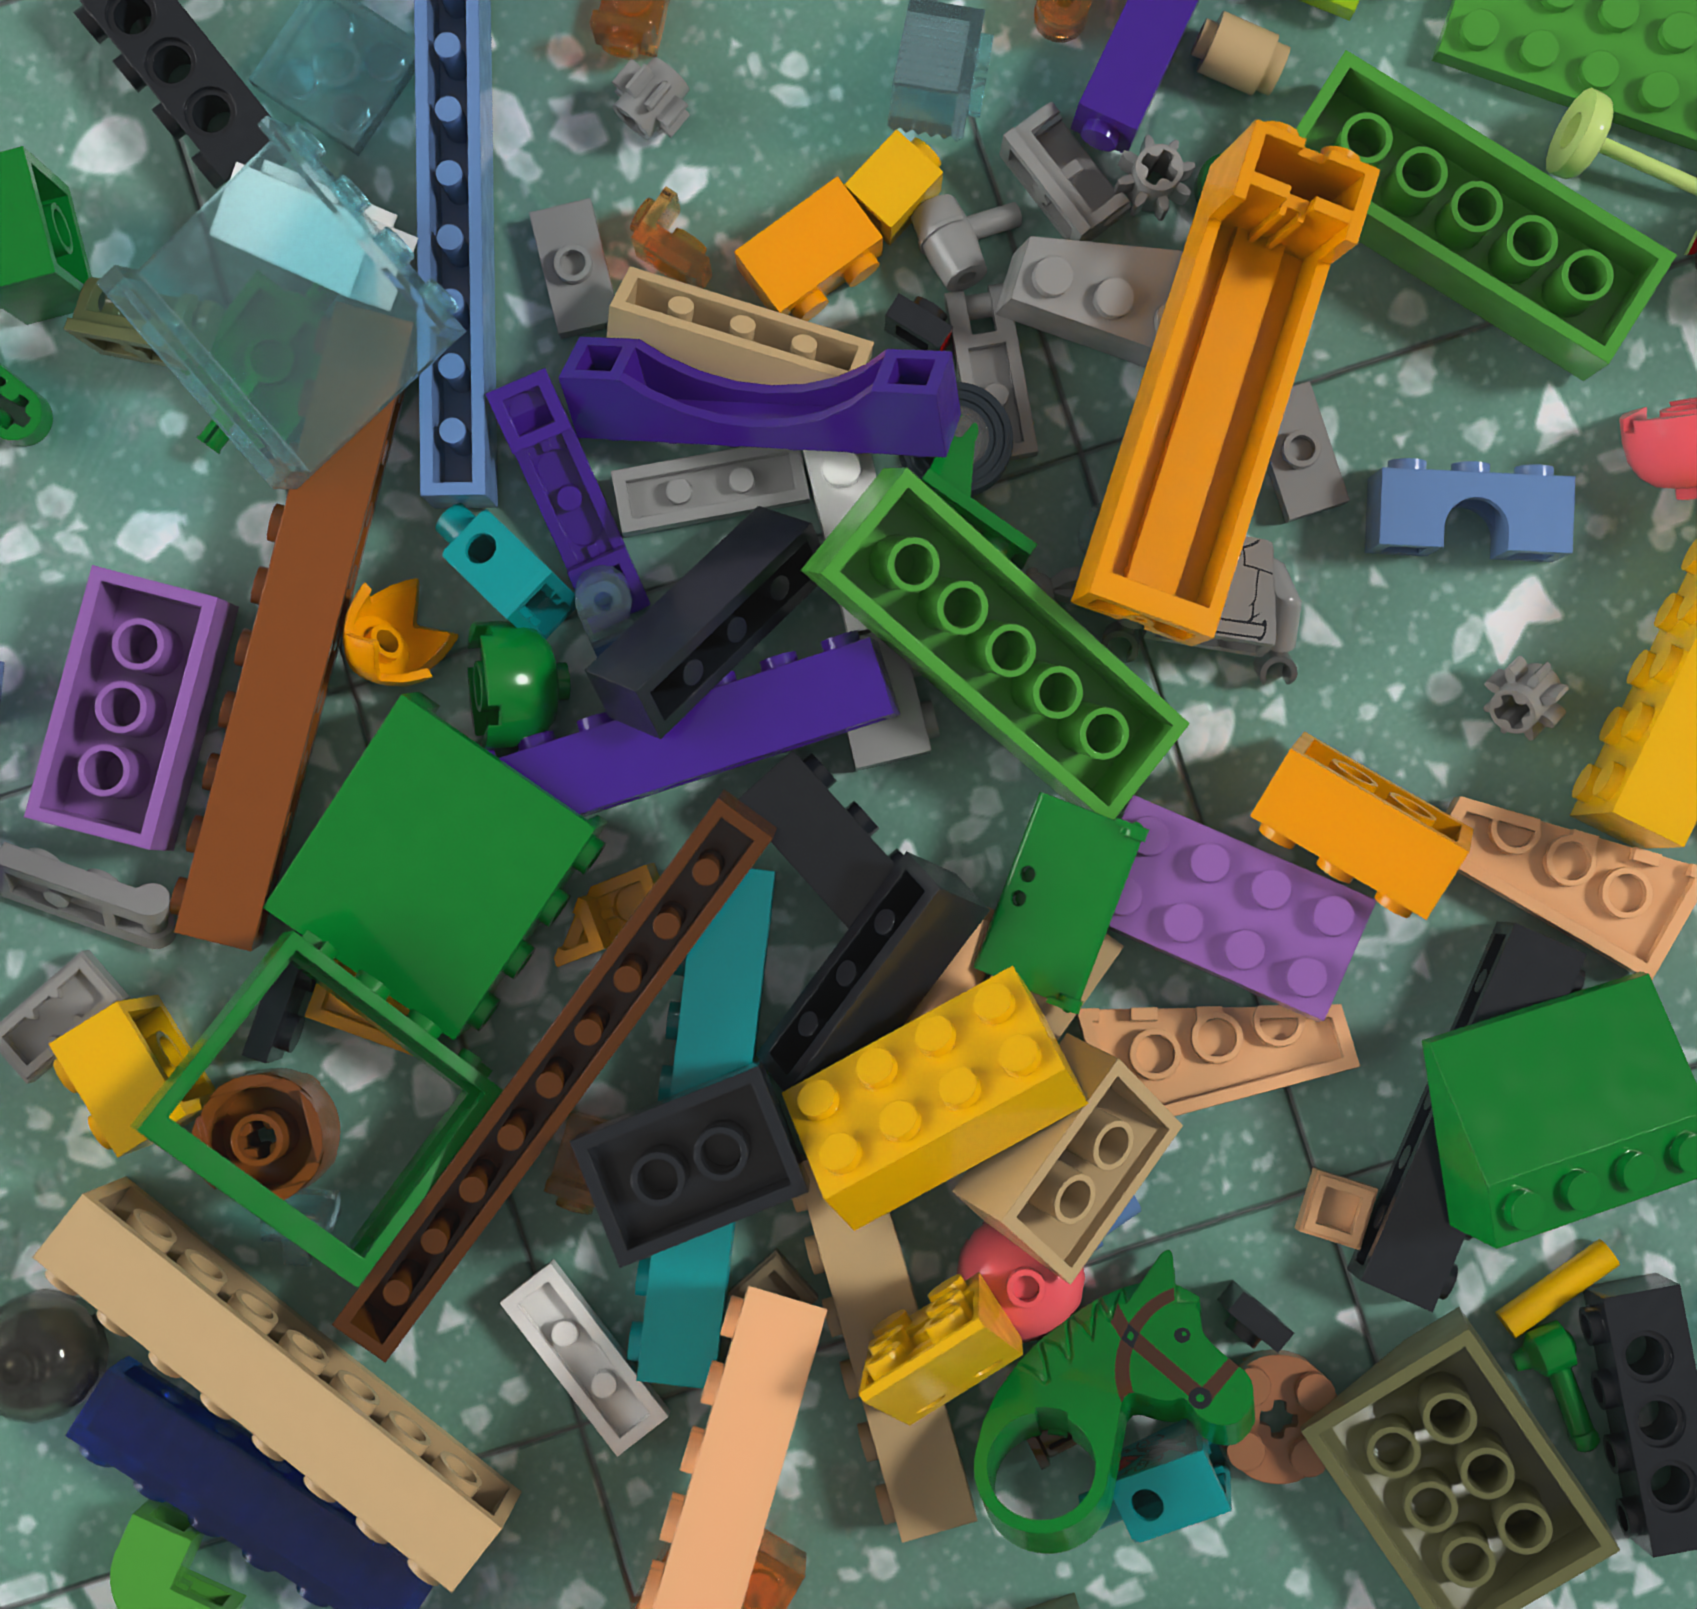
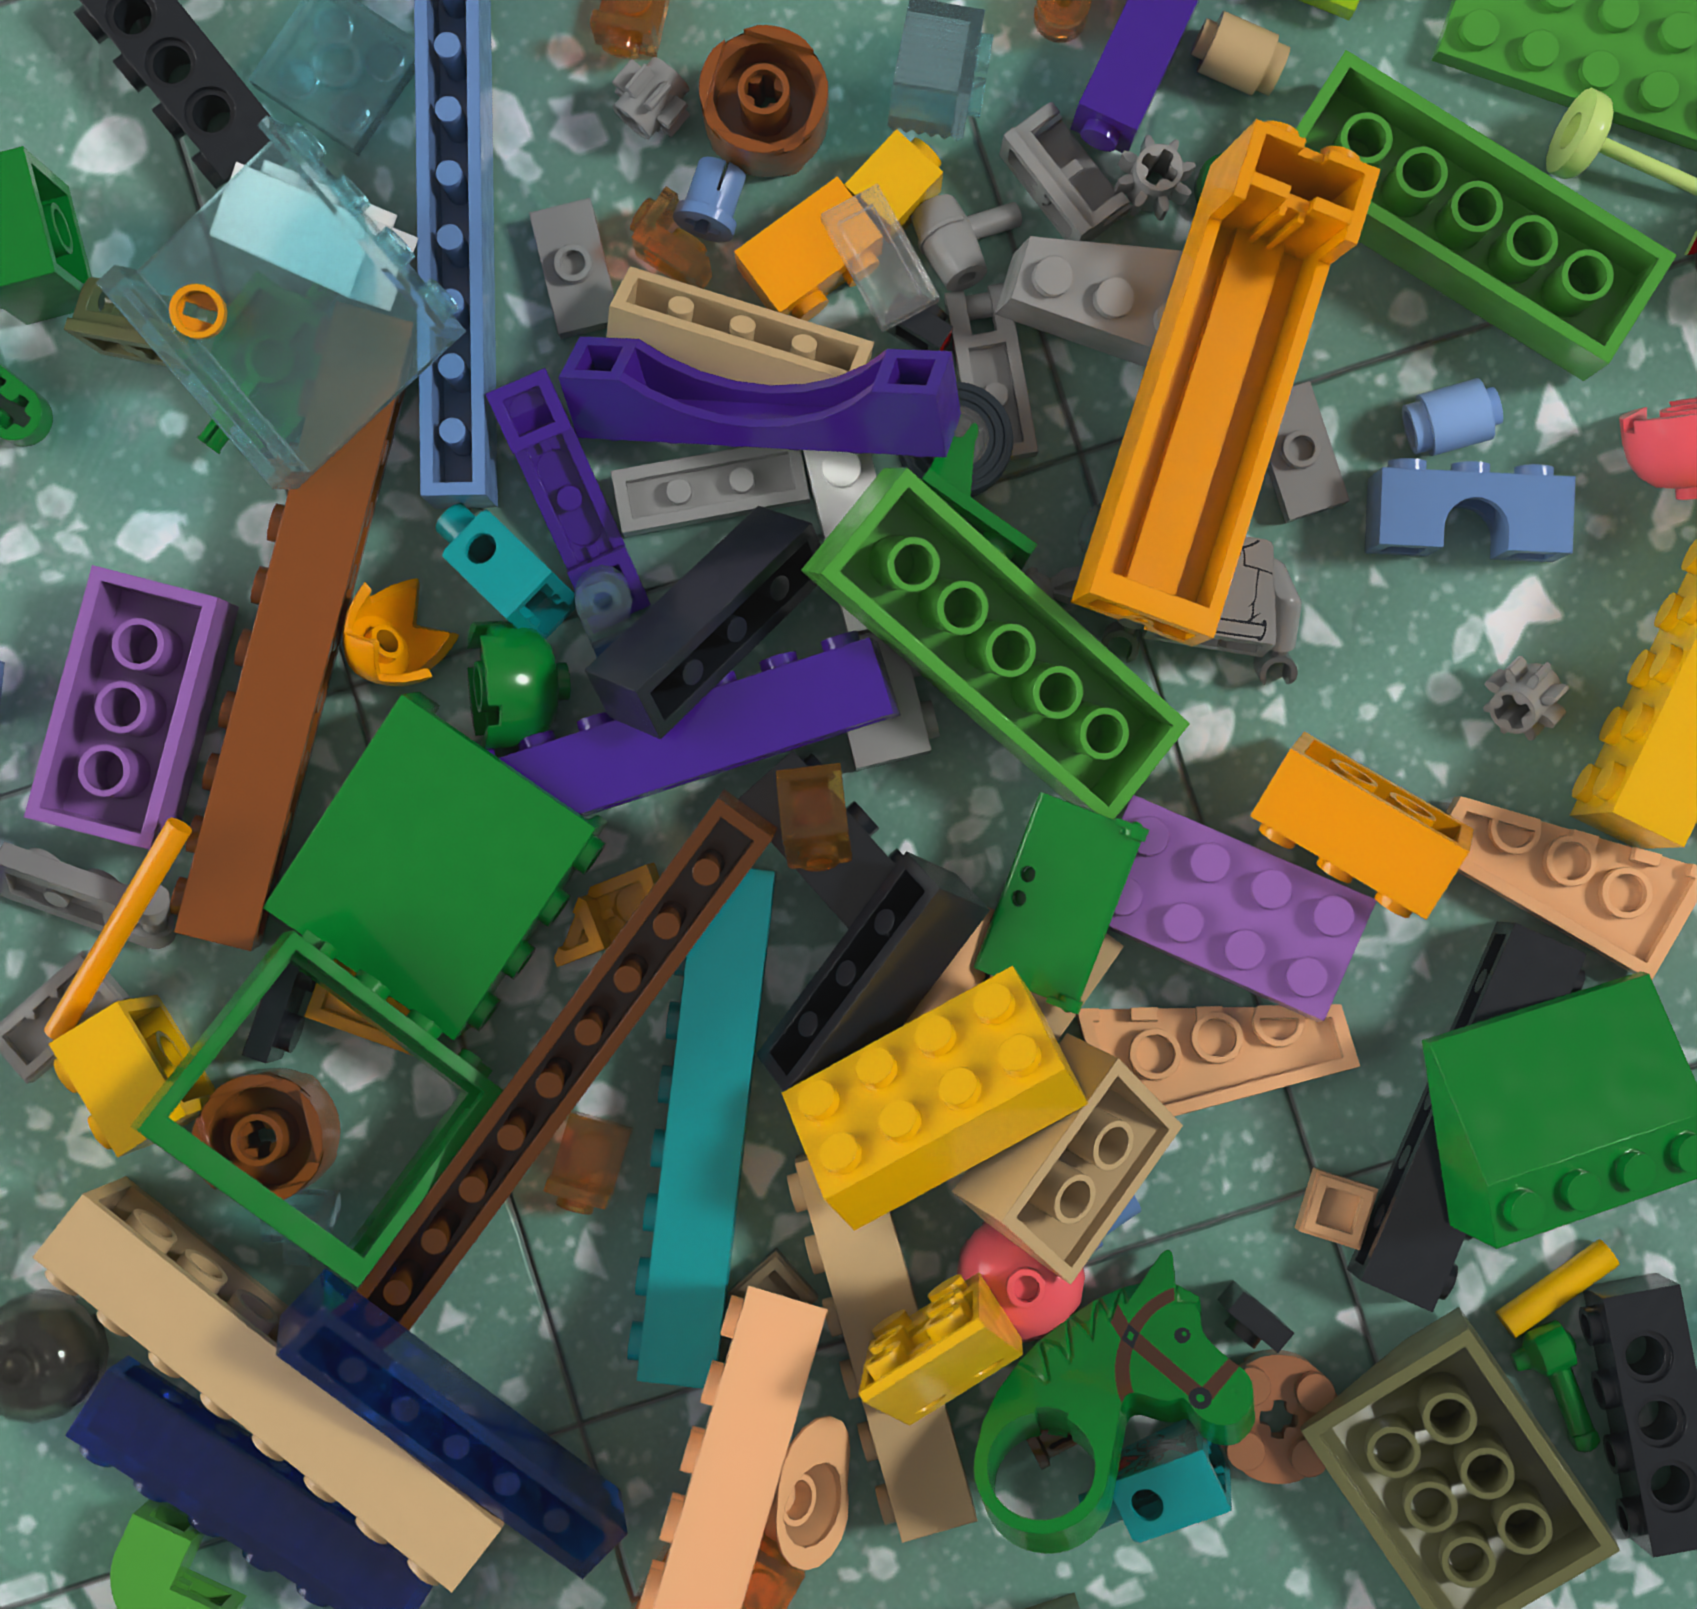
white plate [500,1259,670,1457] -> none
black brick [570,1059,810,1268] -> none
none -> light orange bar [44,818,192,1040]
none -> light orange hinge [169,284,227,340]
none -> clear blue brick [276,1268,628,1579]
none -> medium blue bush [673,157,746,242]
none -> dark orange brick [699,25,829,177]
none -> light nougat piece [764,1415,850,1571]
none -> clear orange bracket [775,763,852,872]
none -> clear tile [821,183,940,332]
none -> light blue brick [1402,378,1503,456]

